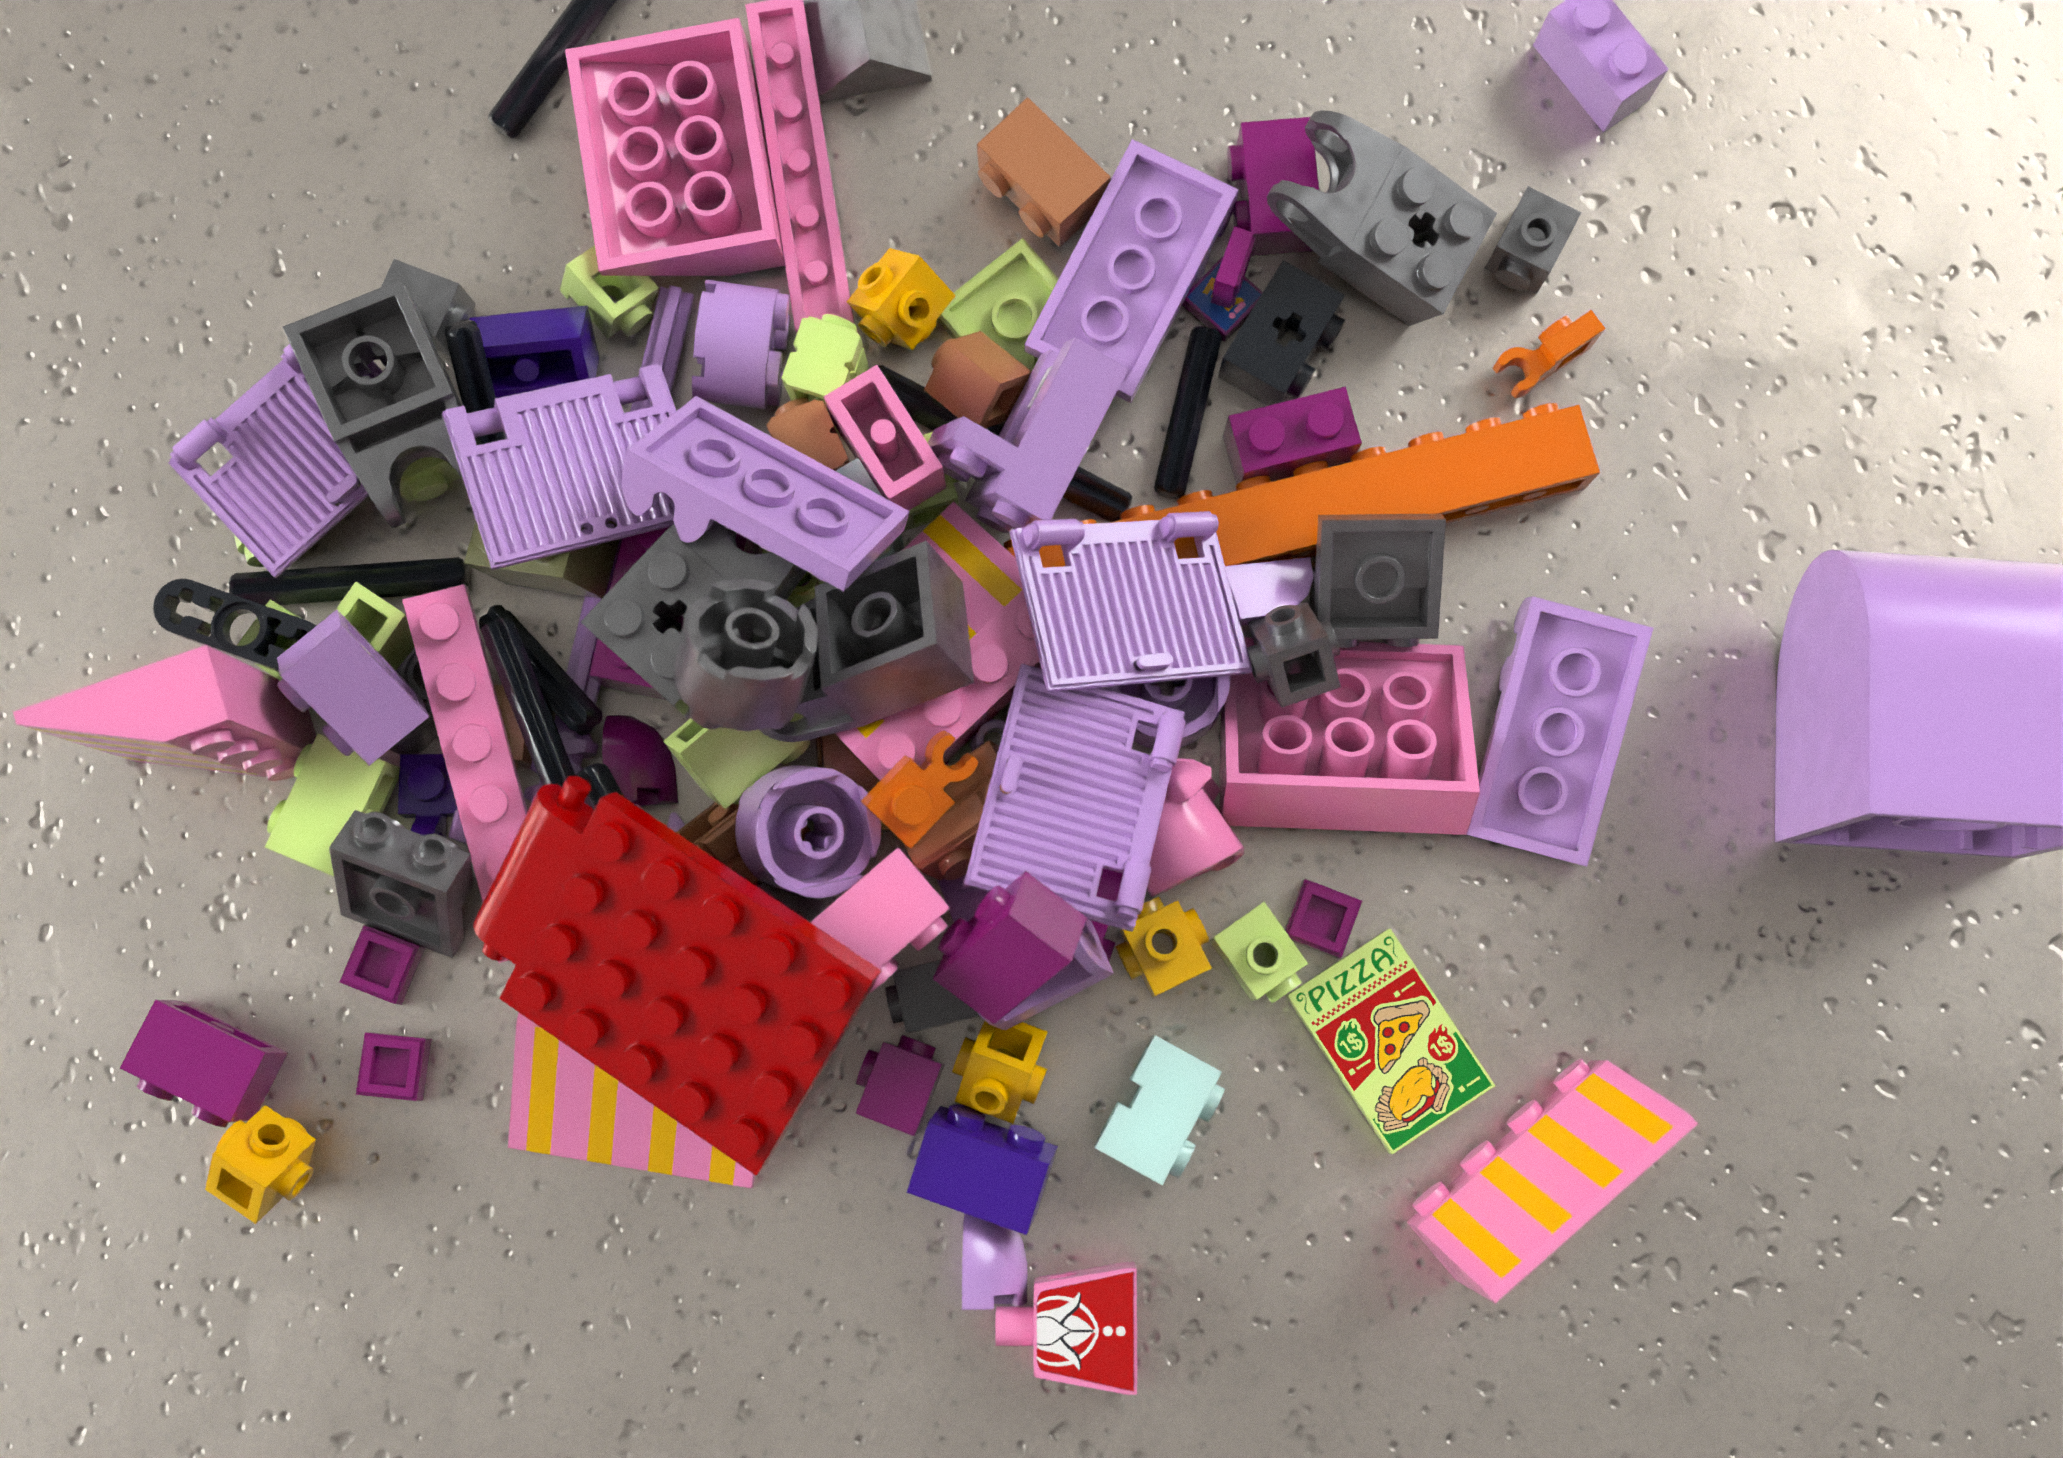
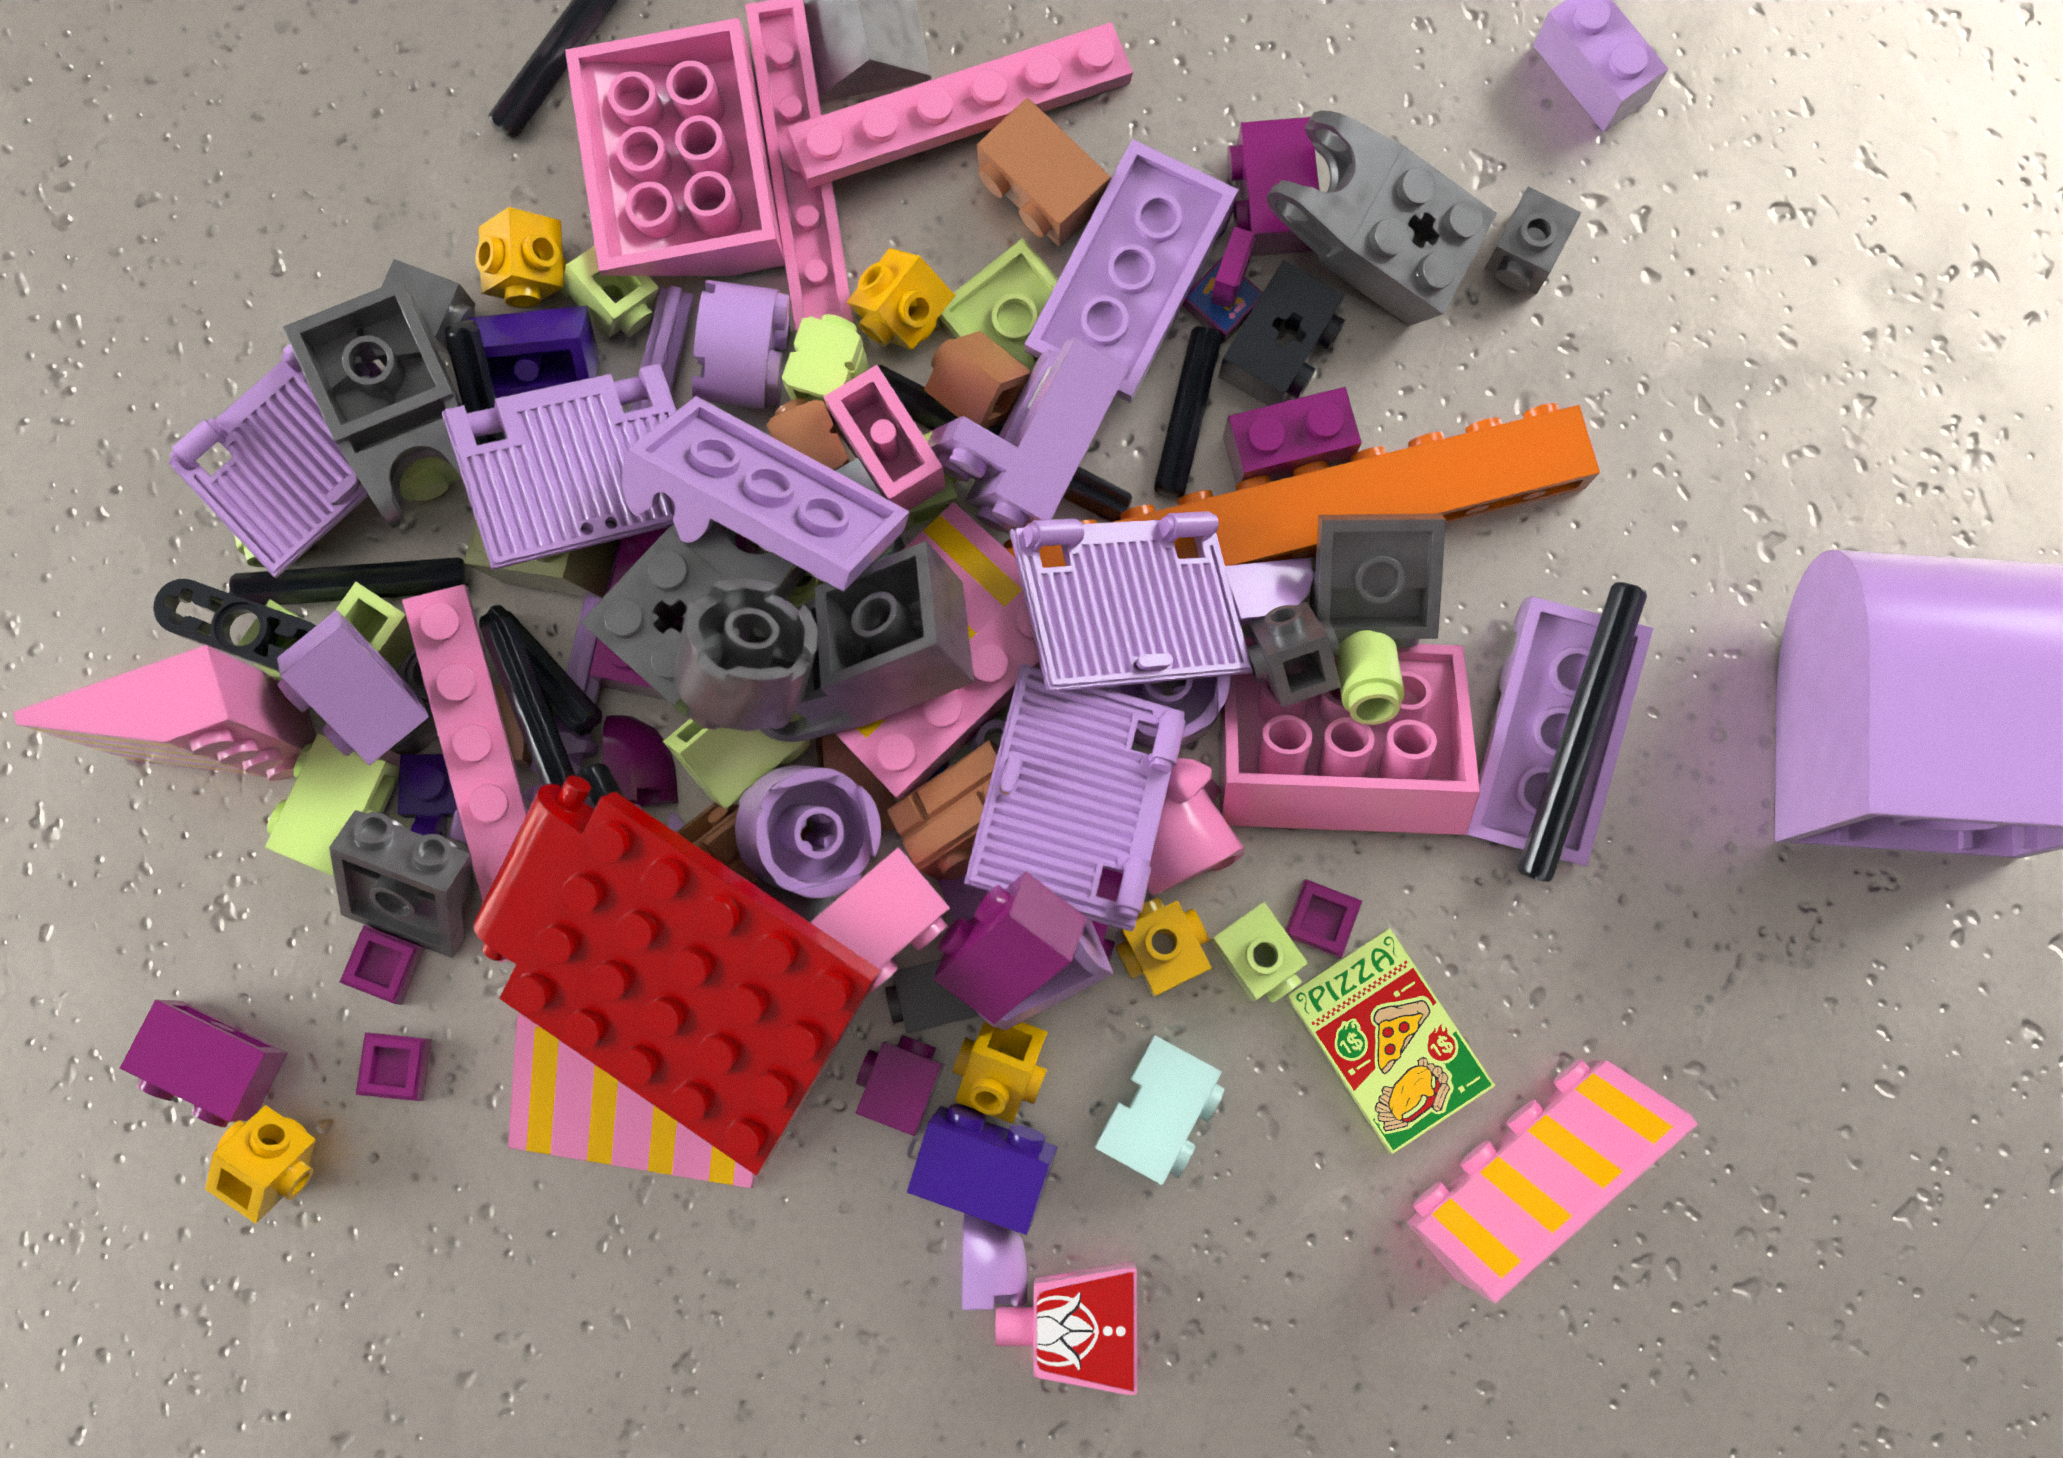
orange plate [861,730,978,849] -> none
orange plate [1492,310,1606,398] -> none
none -> yellow brick [475,207,567,308]
none -> bright pink plate [787,22,1133,189]
none -> yellowish green brick [1335,630,1405,725]
none -> black axle [1518,582,1647,882]

